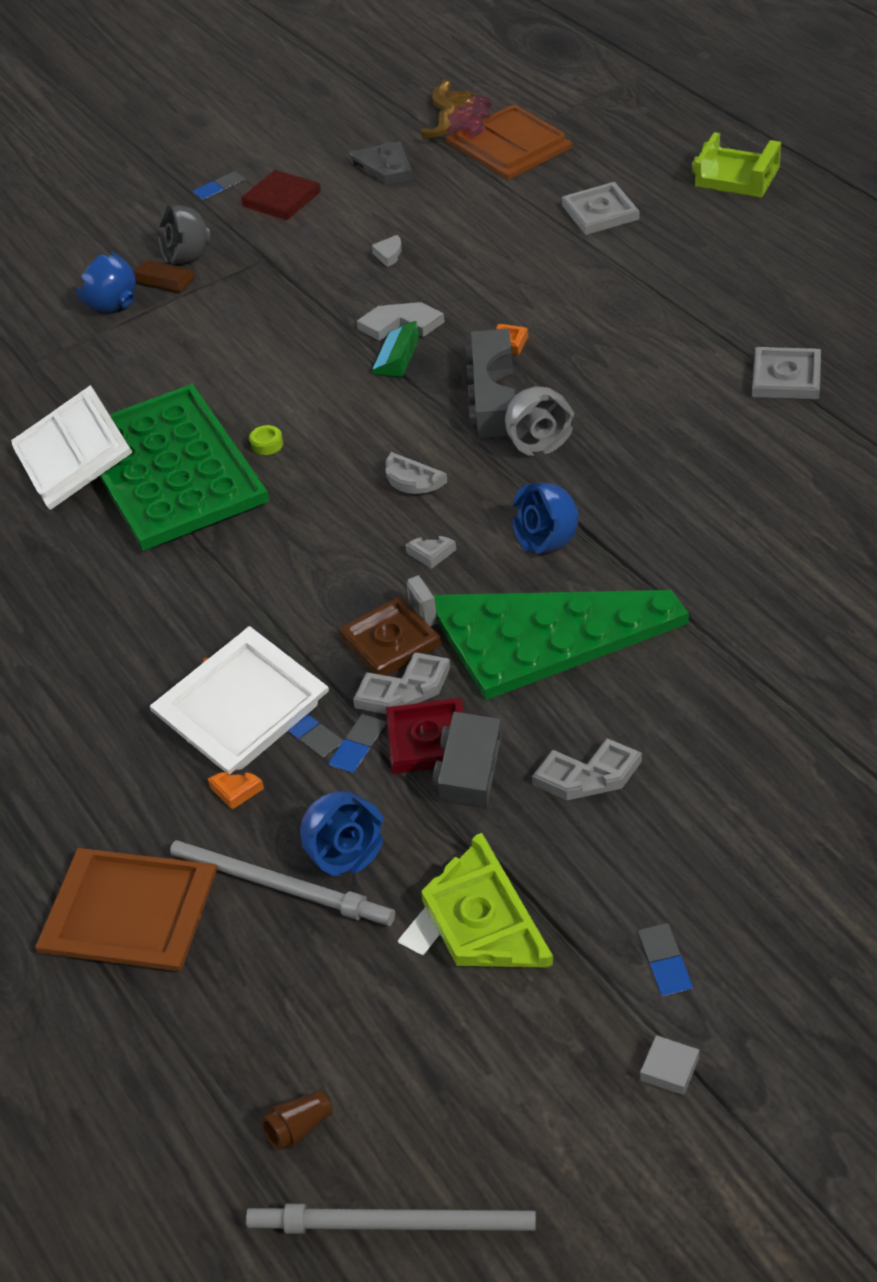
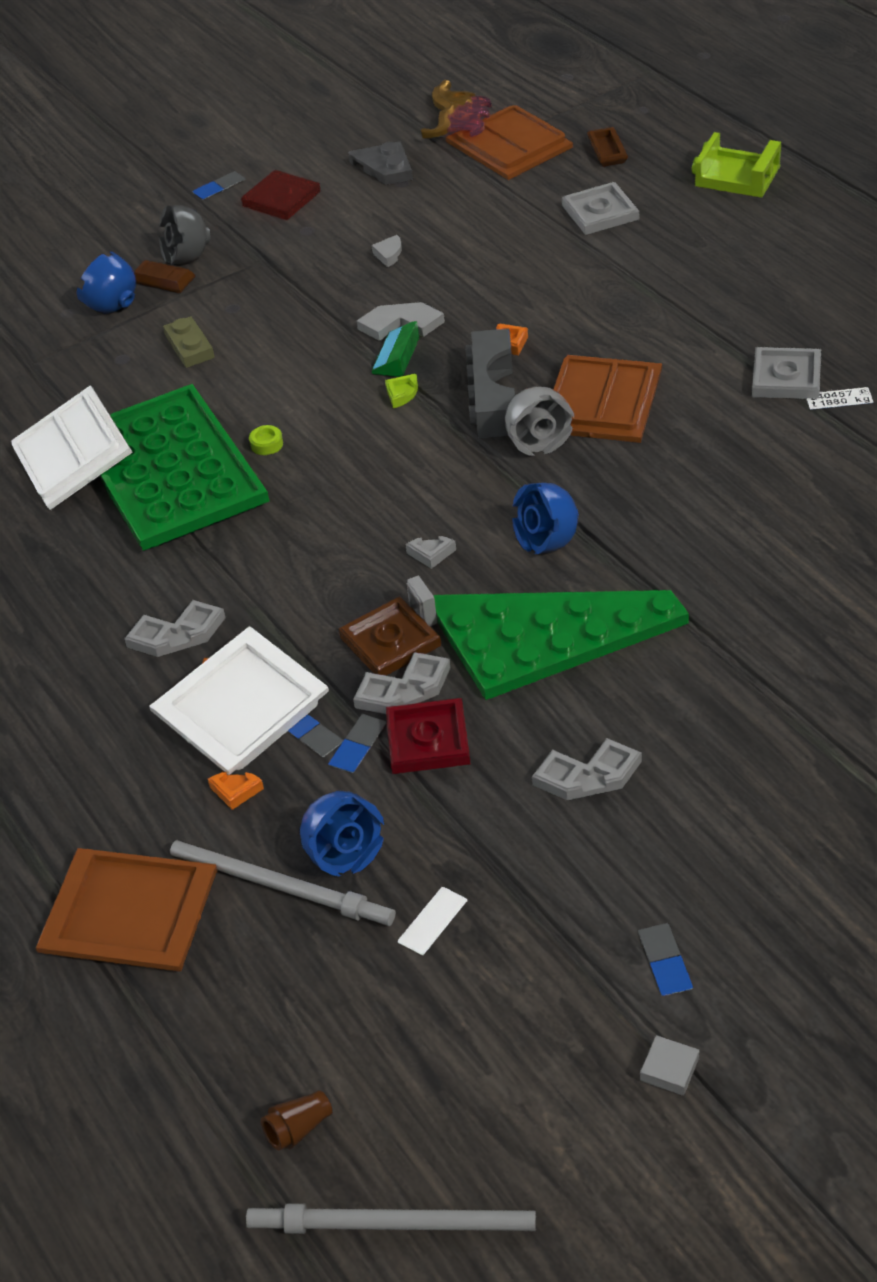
light grey plate [386,452,447,494] -> none
lime wing [421,833,553,968] -> none
dark grey brick [433,712,502,808] -> none
none -> light grey tile [125,600,226,657]
none -> olive plate [163,316,215,368]
none -> lime tile [385,374,418,408]
none -> dark orange piece [553,355,662,443]
none -> reddish brown tile [587,127,628,167]
none -> white sticker [807,387,874,410]

